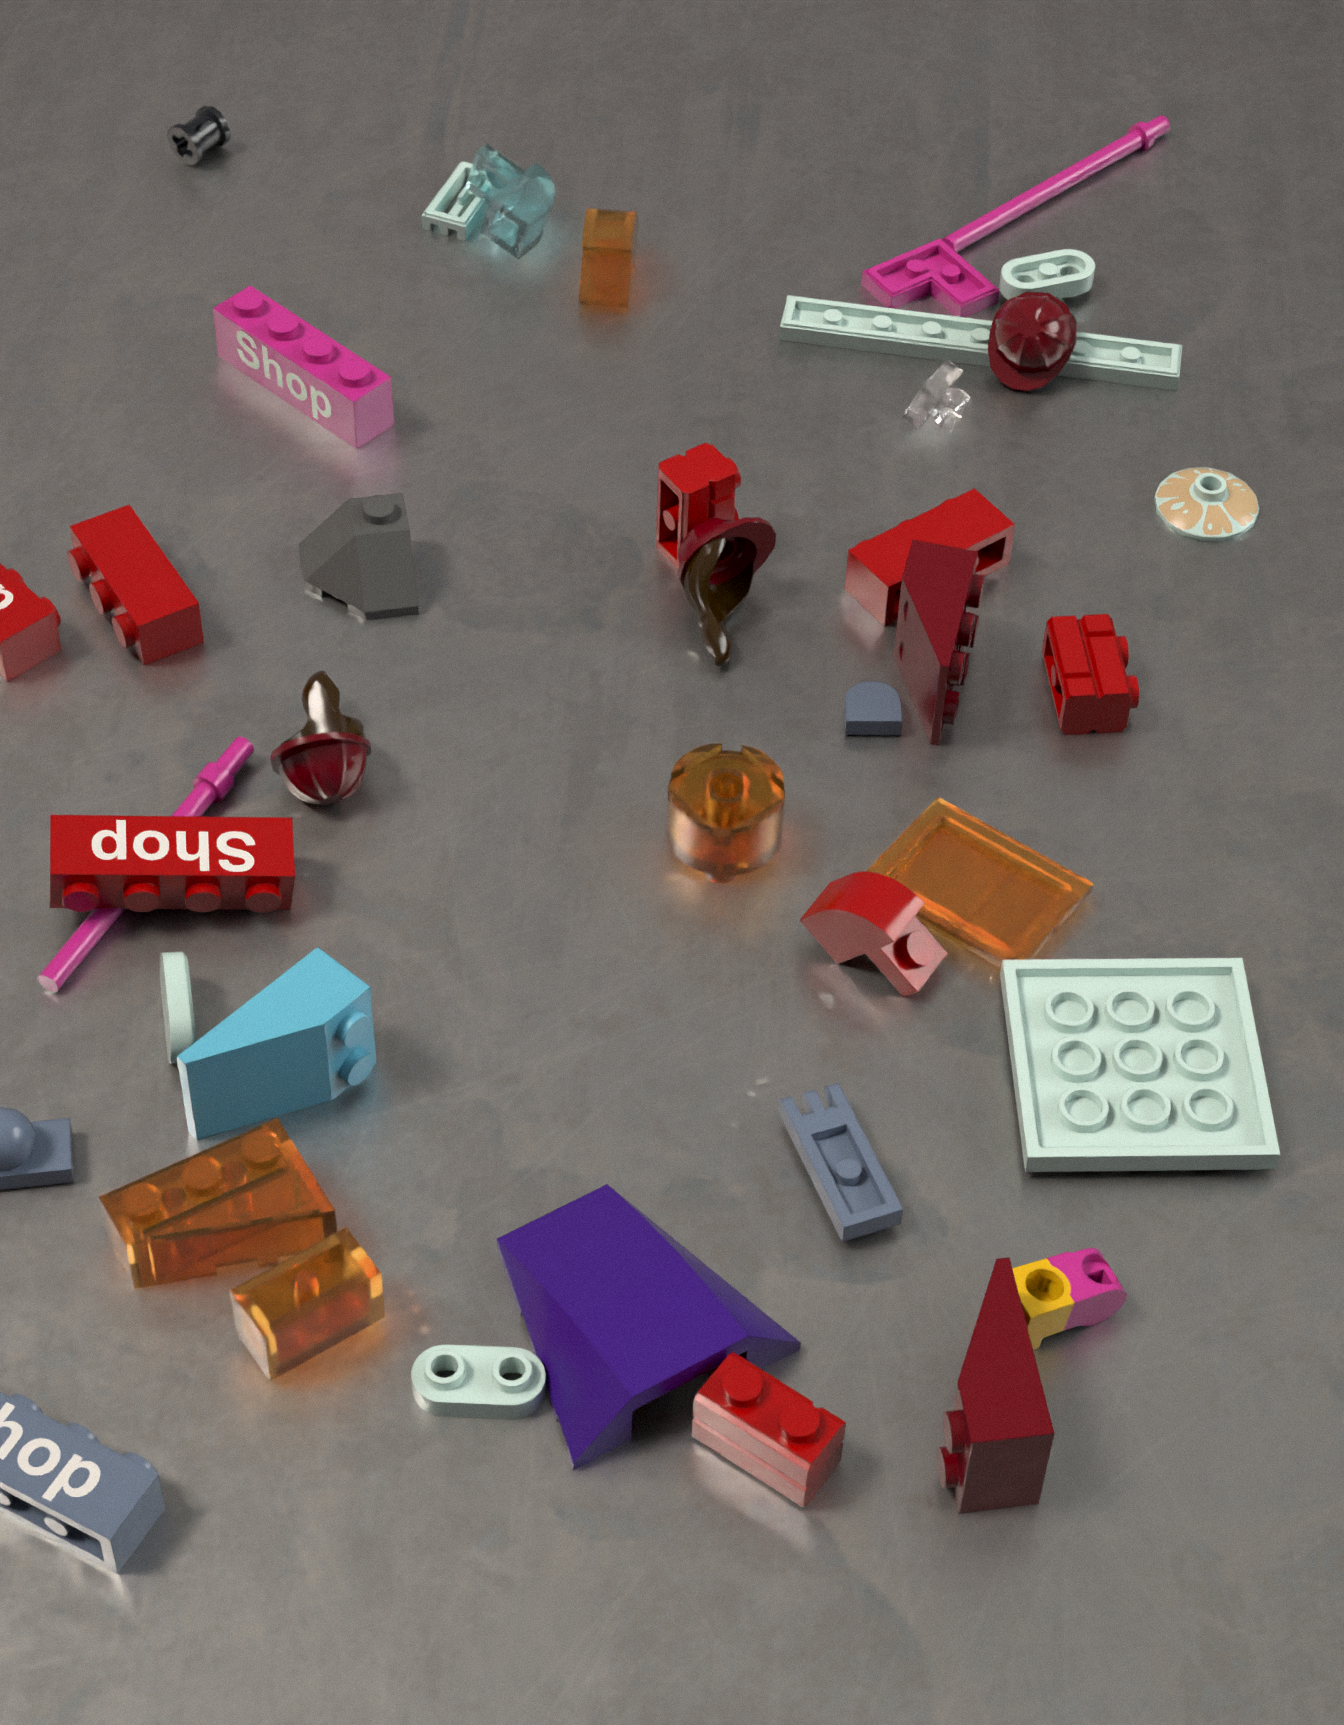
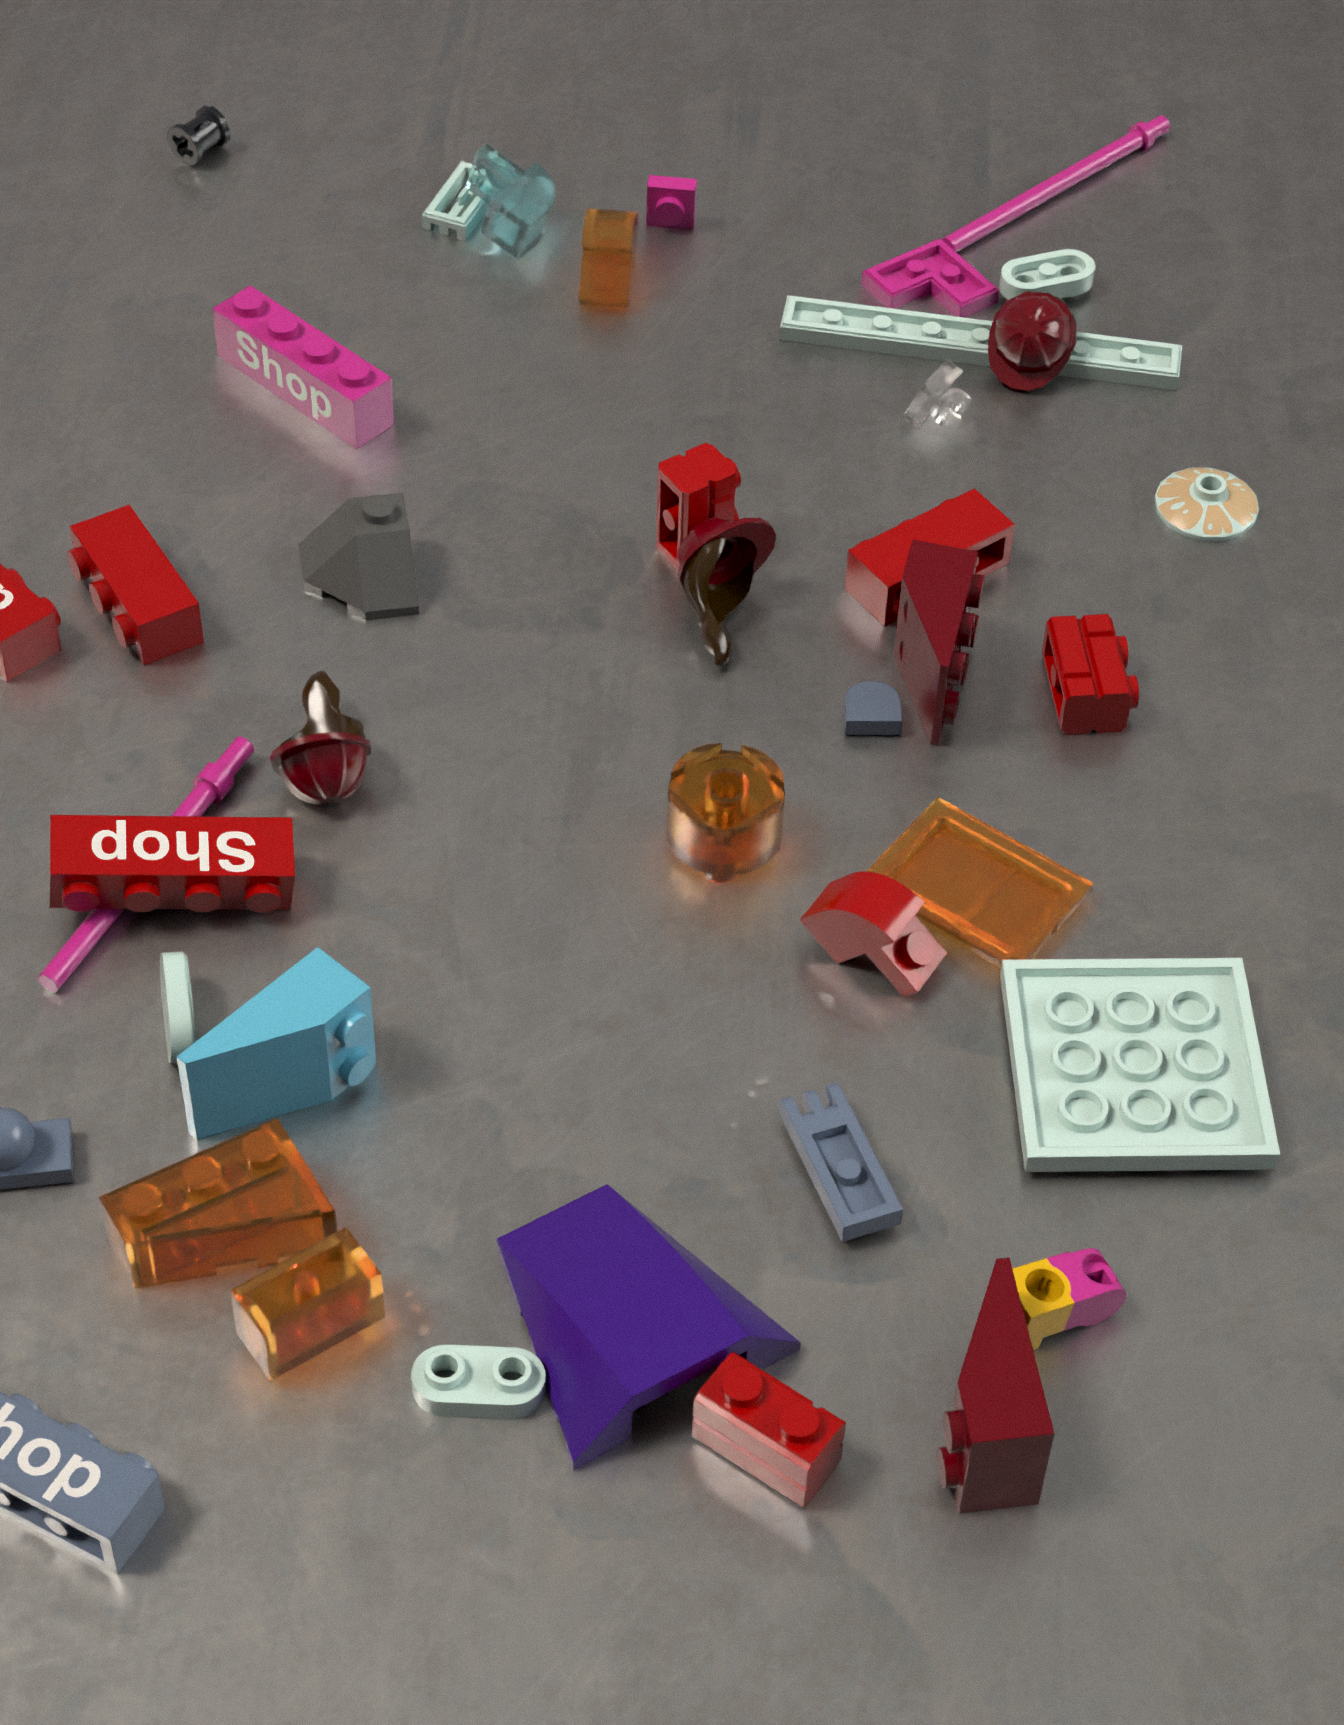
none -> dark pink plate [646,175,697,230]

